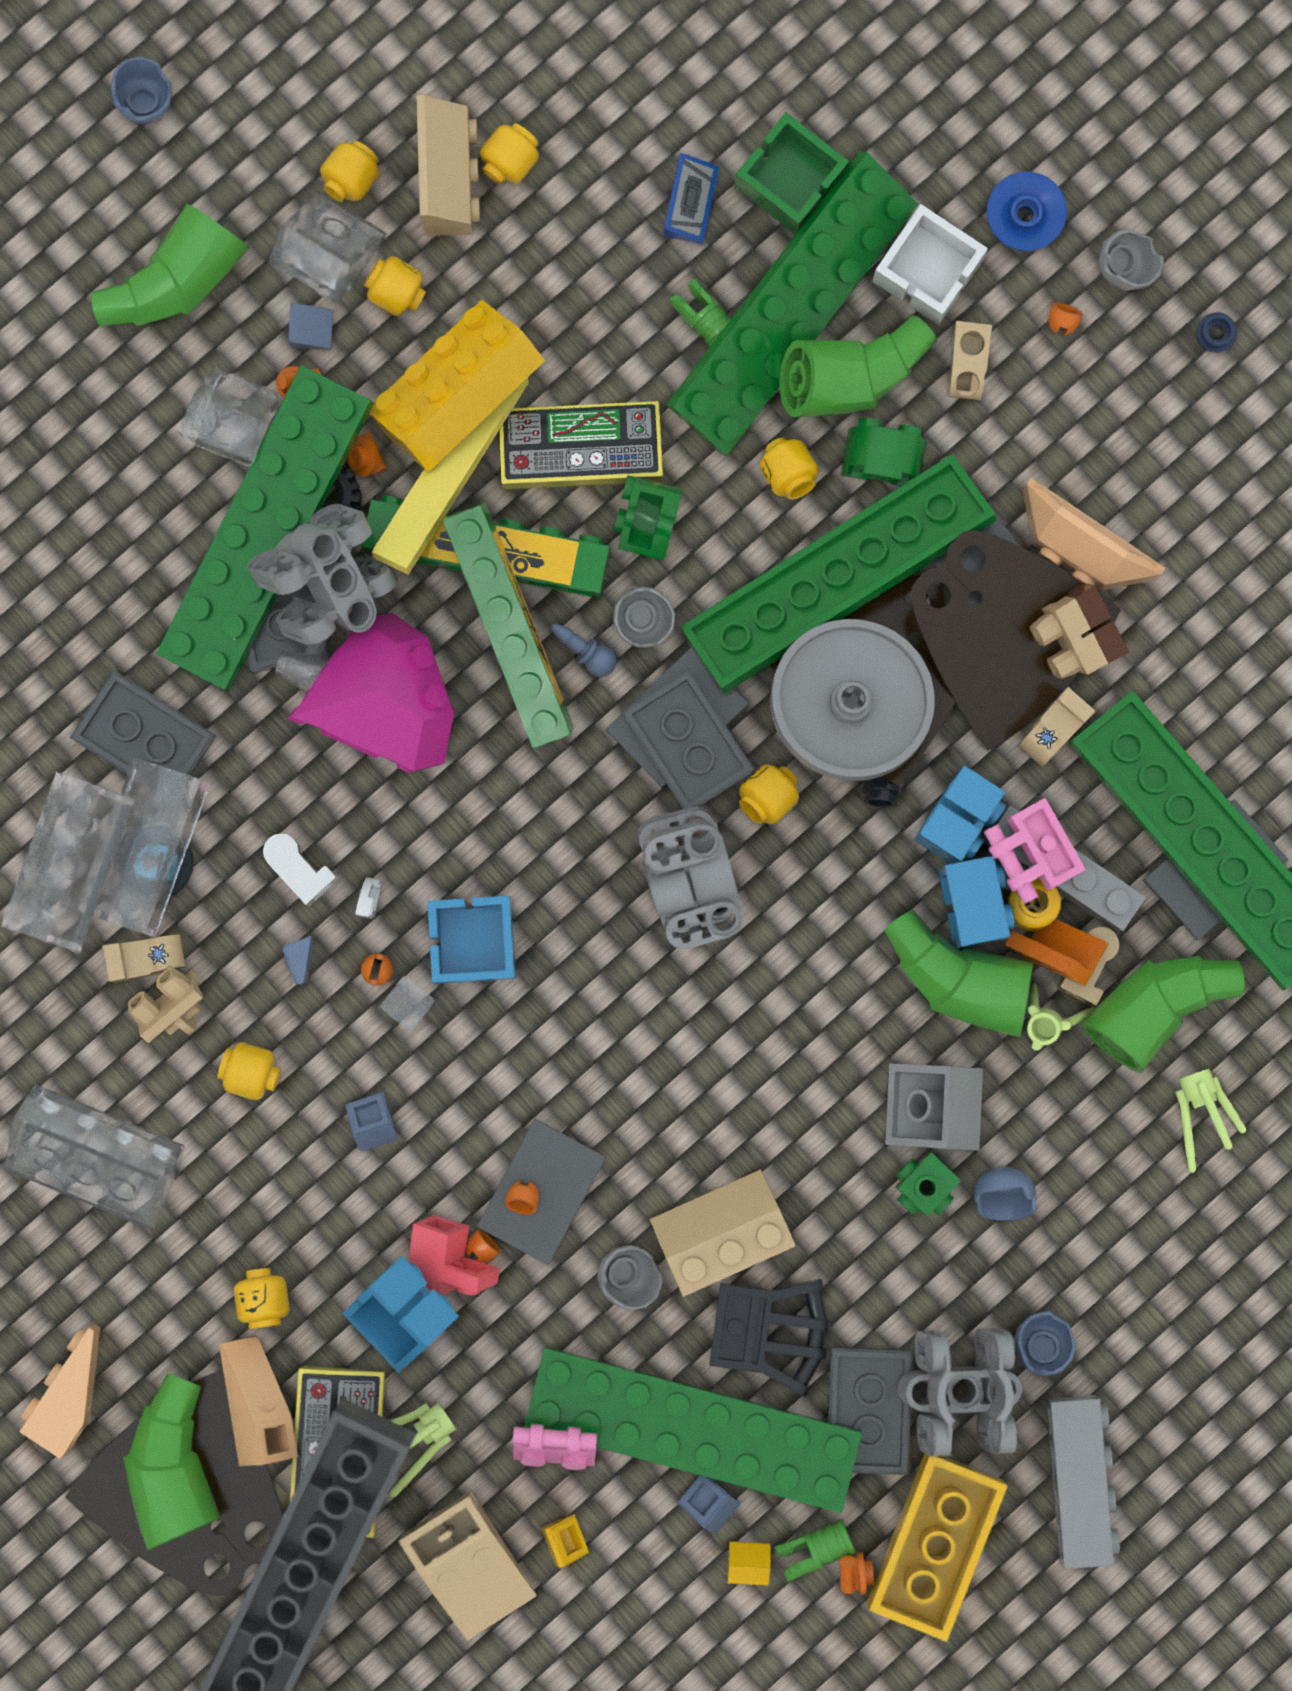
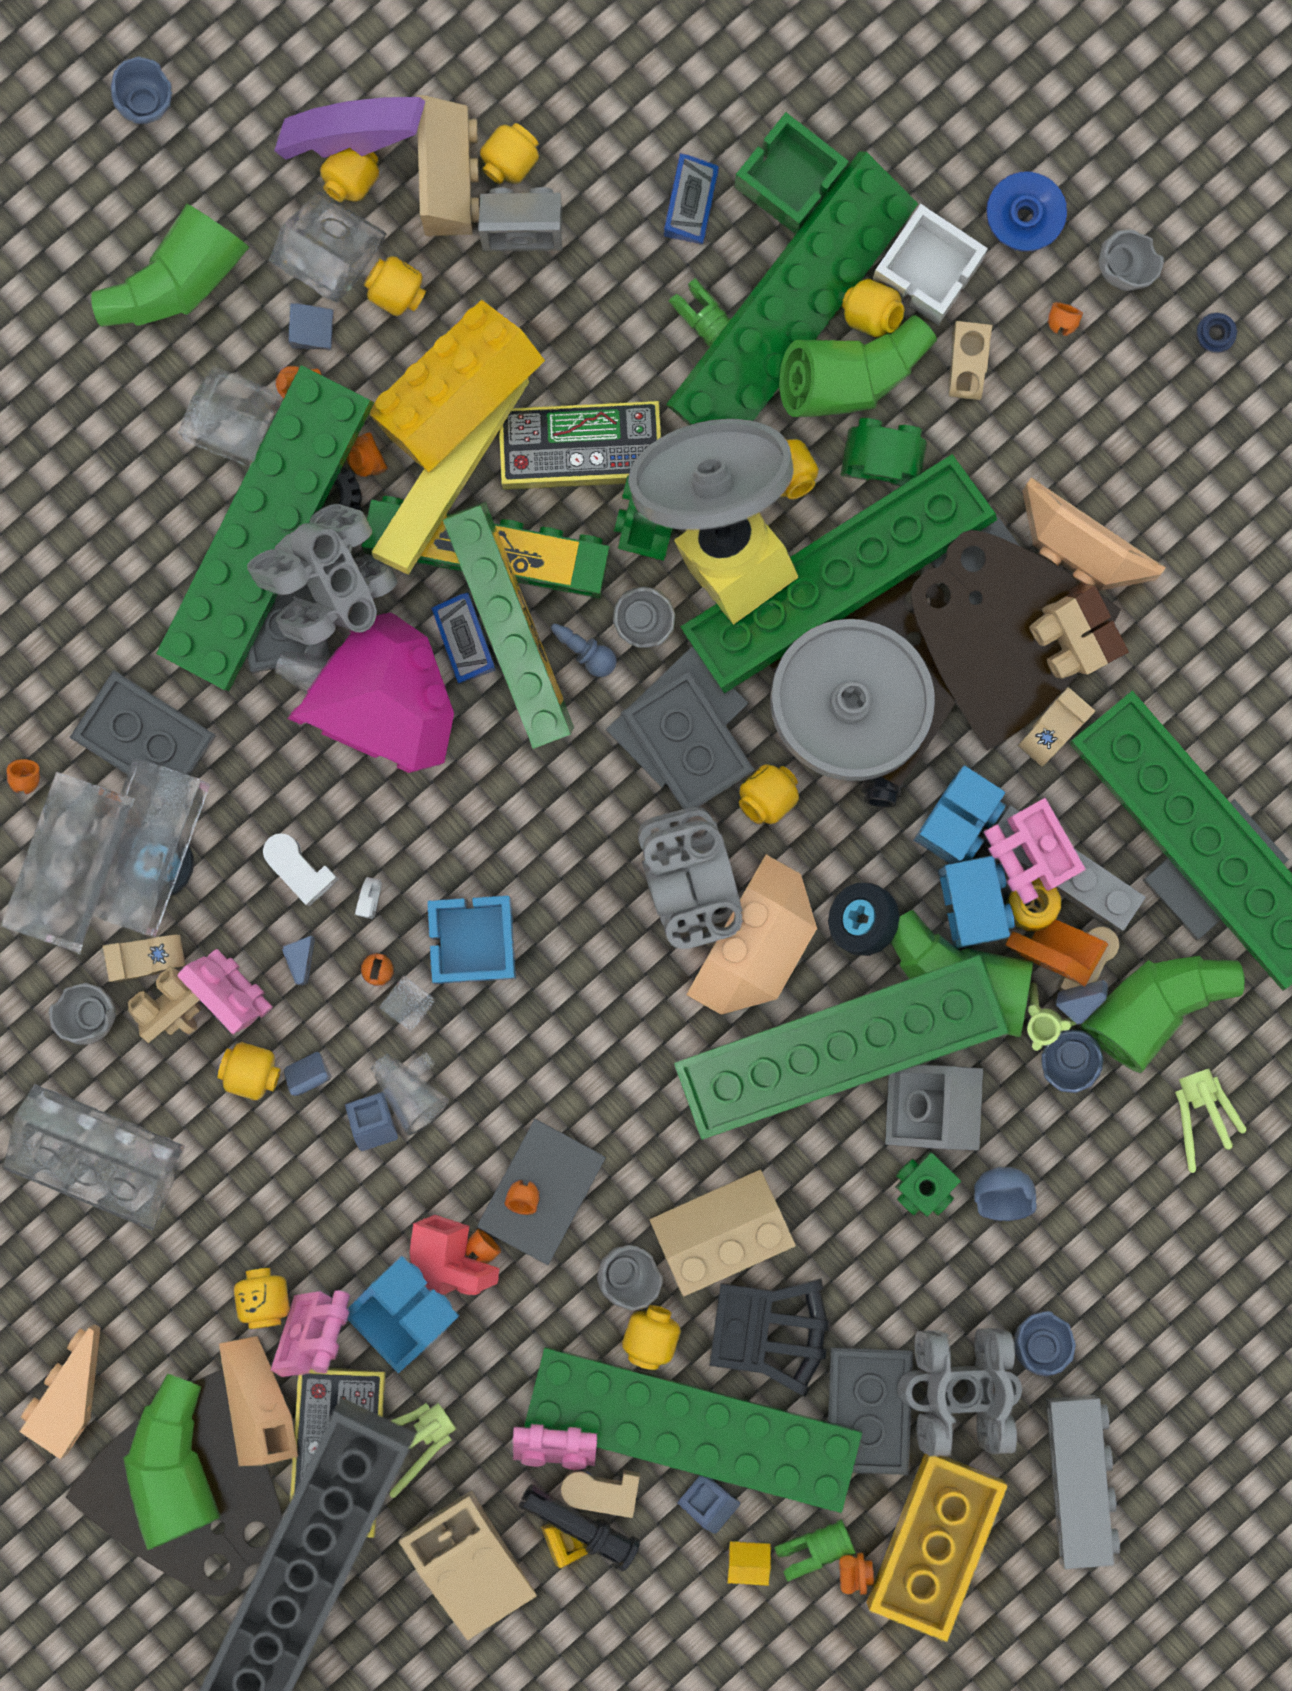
none -> orange hinge [6,759,40,794]
none -> light grey hair [49,983,116,1045]
none -> bright pink plate [177,949,273,1034]
none -> bright pink plate [271,1291,350,1377]
none -> medium lavender slope [275,97,425,160]
none -> sand blue slope [284,1052,332,1096]
none -> clear piece [371,1052,449,1135]
none -> slope [431,592,496,684]
none -> light grey slope [479,187,562,251]
none -> black pin [519,1484,640,1572]
none -> tan leg [561,1469,640,1518]
none -> yellow head [622,1305,681,1370]
none -> light grey dish [629,419,793,530]
none -> light yellow piece [674,513,798,625]
none -> green plate [674,953,1010,1140]
none -> light nougat wedge [686,855,817,1015]
none -> black bush [828,883,900,956]
none -> yellow head [842,279,905,338]
none -> sand blue hair [1041,1029,1104,1093]
none -> sand blue slope [1056,980,1108,1024]

